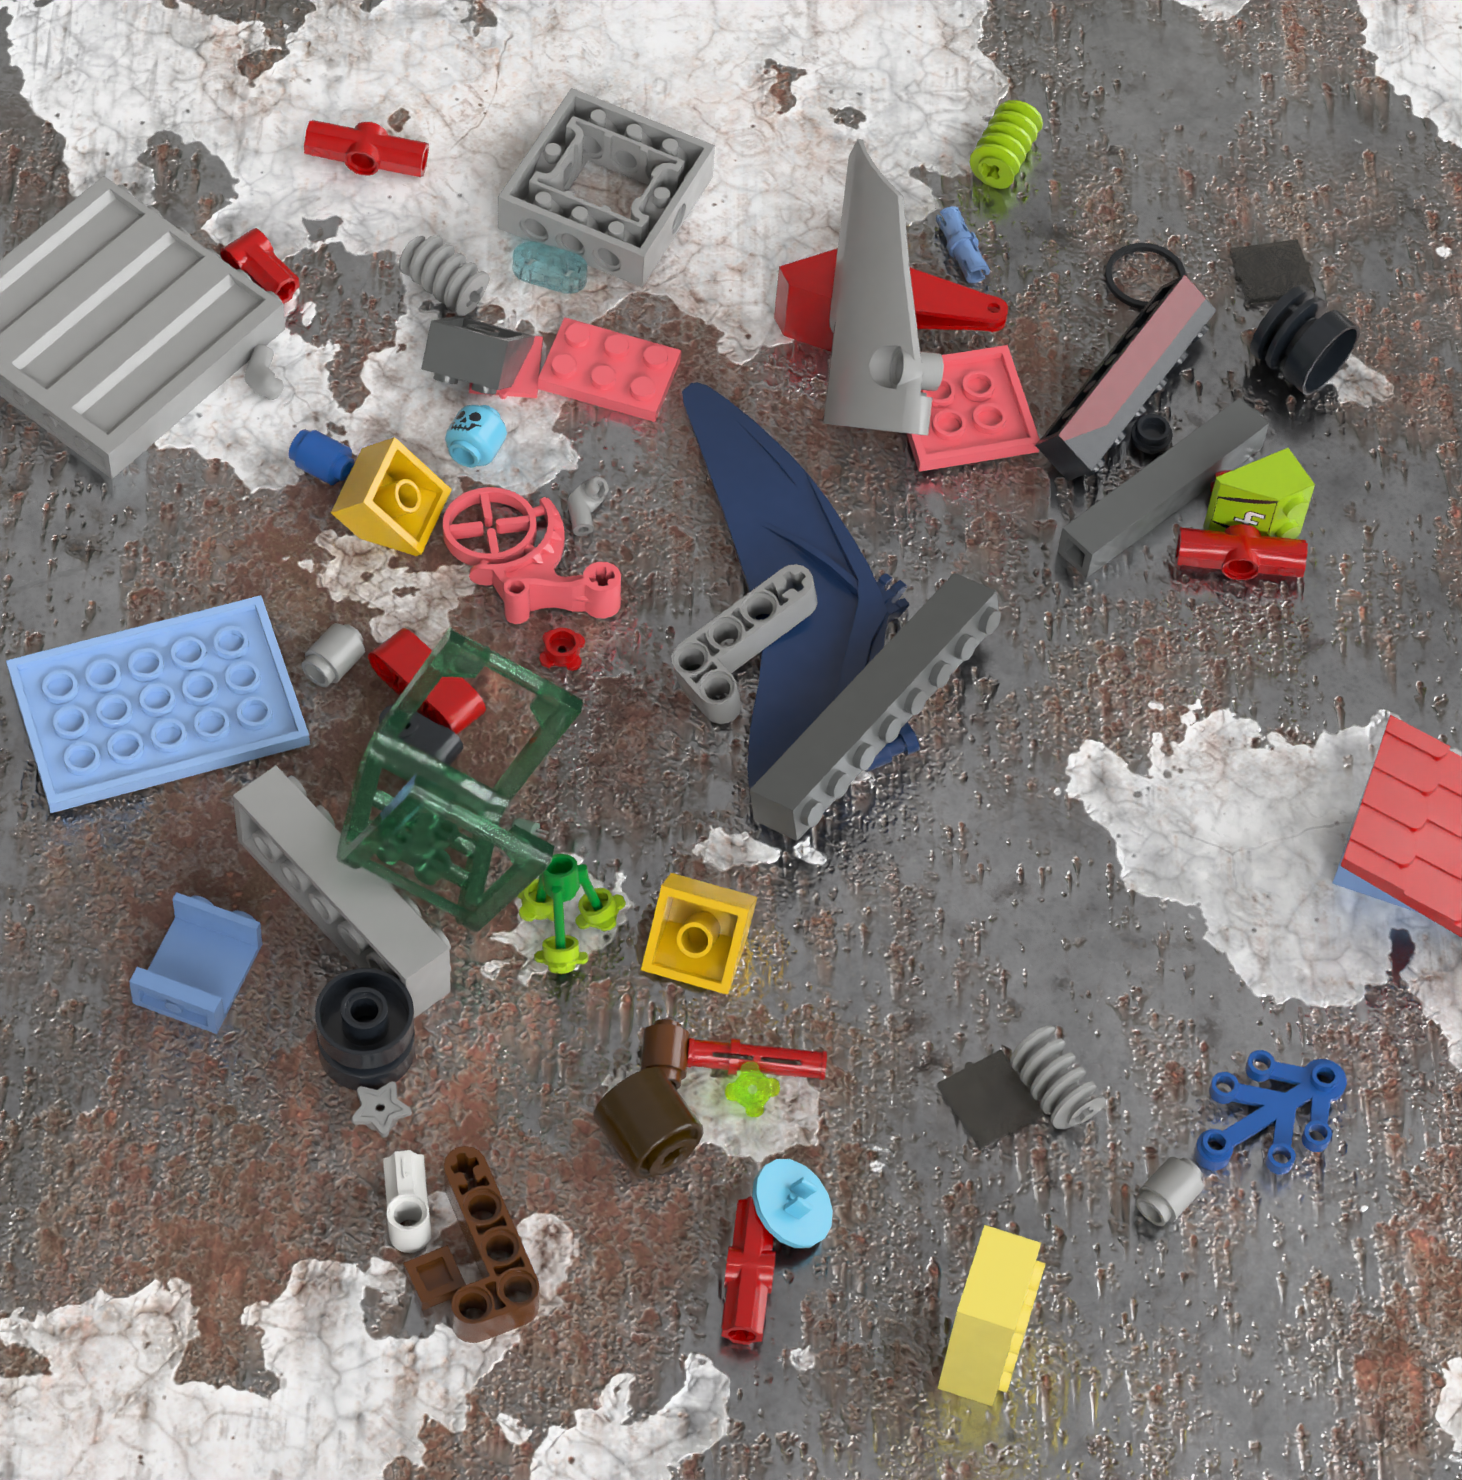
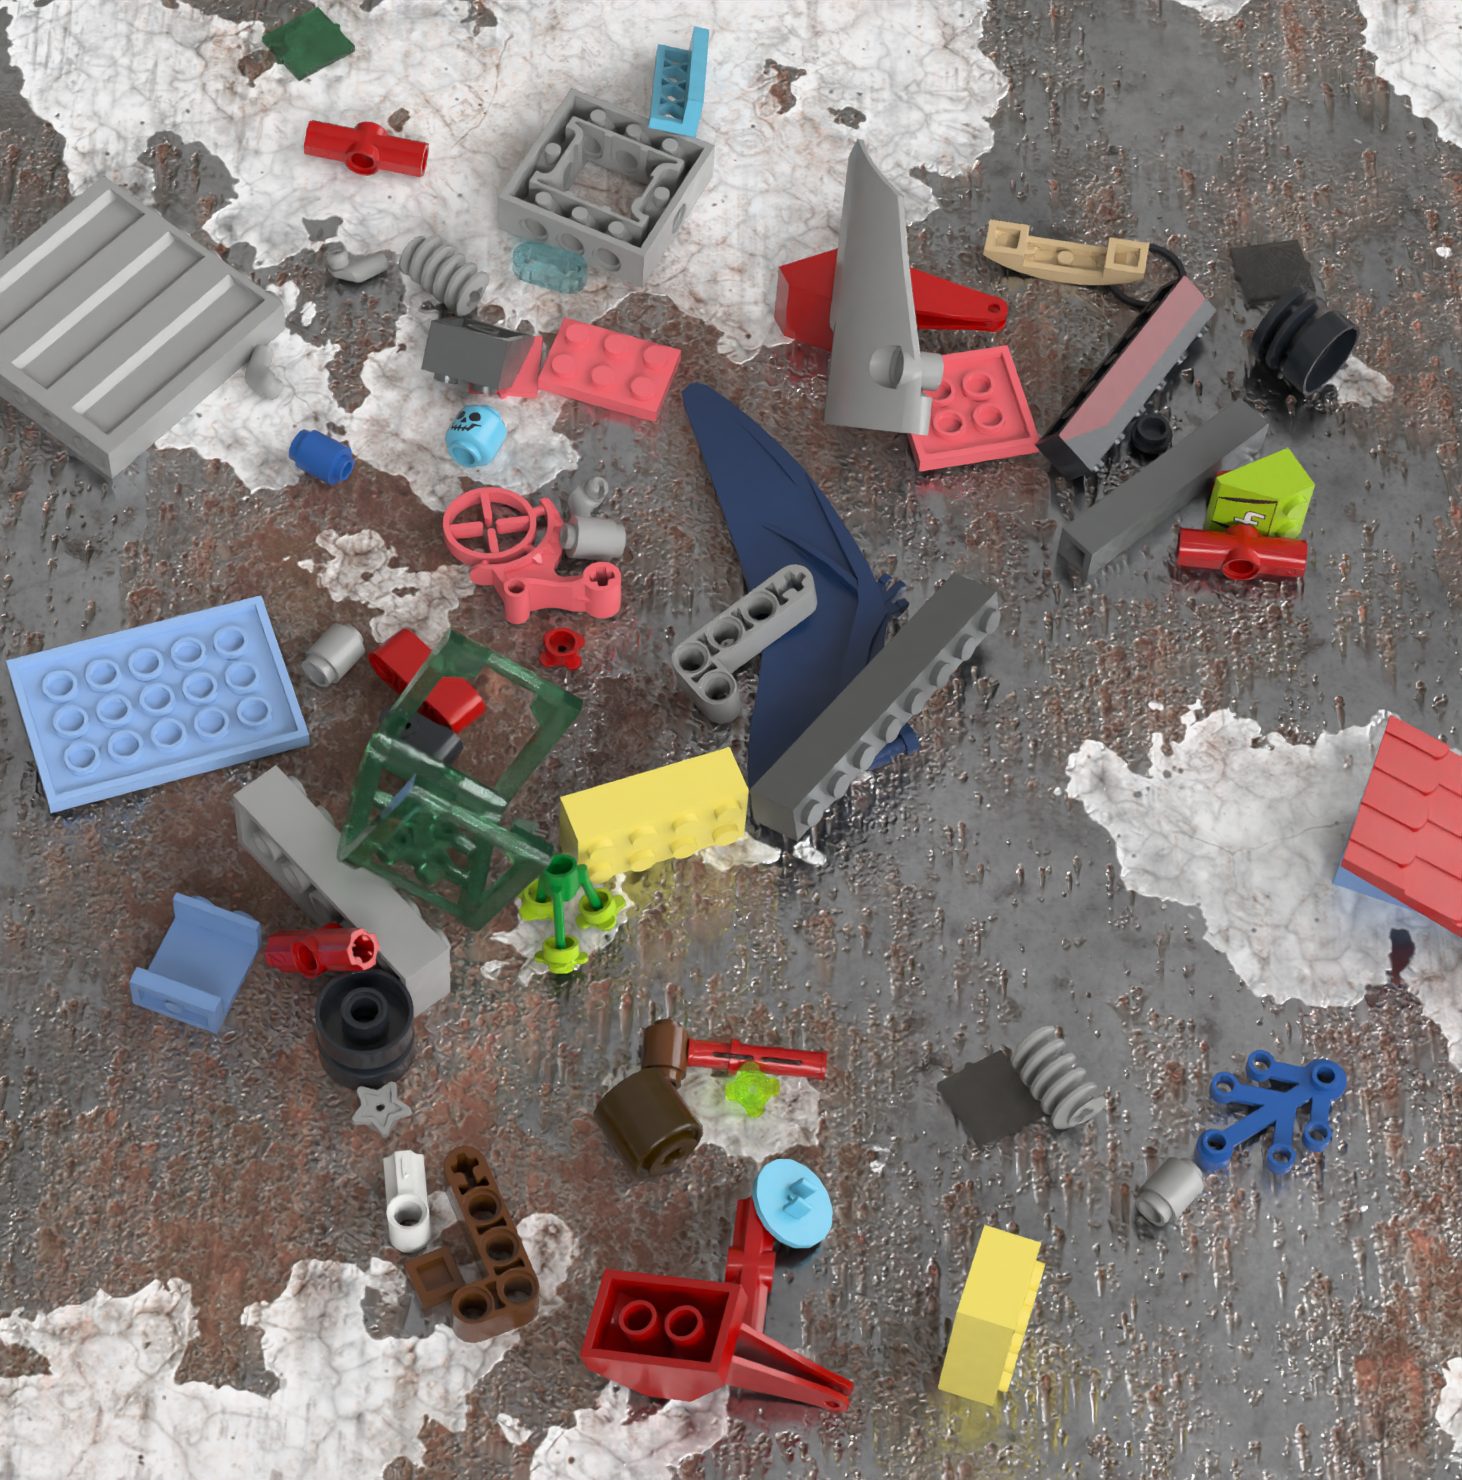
red piece [220,228,300,304] -> none
yellow slope [331,437,452,556] -> none
yellow slope [641,873,757,995] -> none
medium blue pin [936,206,990,283] -> none
lime piece [969,100,1043,189] -> none
none -> clear green piece [262,7,355,81]
none -> red piece [263,922,380,979]
none -> light grey arm [326,249,389,283]
none -> light grey brick [559,515,626,562]
none -> light yellow brick [559,747,749,886]
none -> red slope [580,1269,854,1412]
none -> medium azure fence [648,26,710,137]
none -> tan slope [984,219,1150,285]

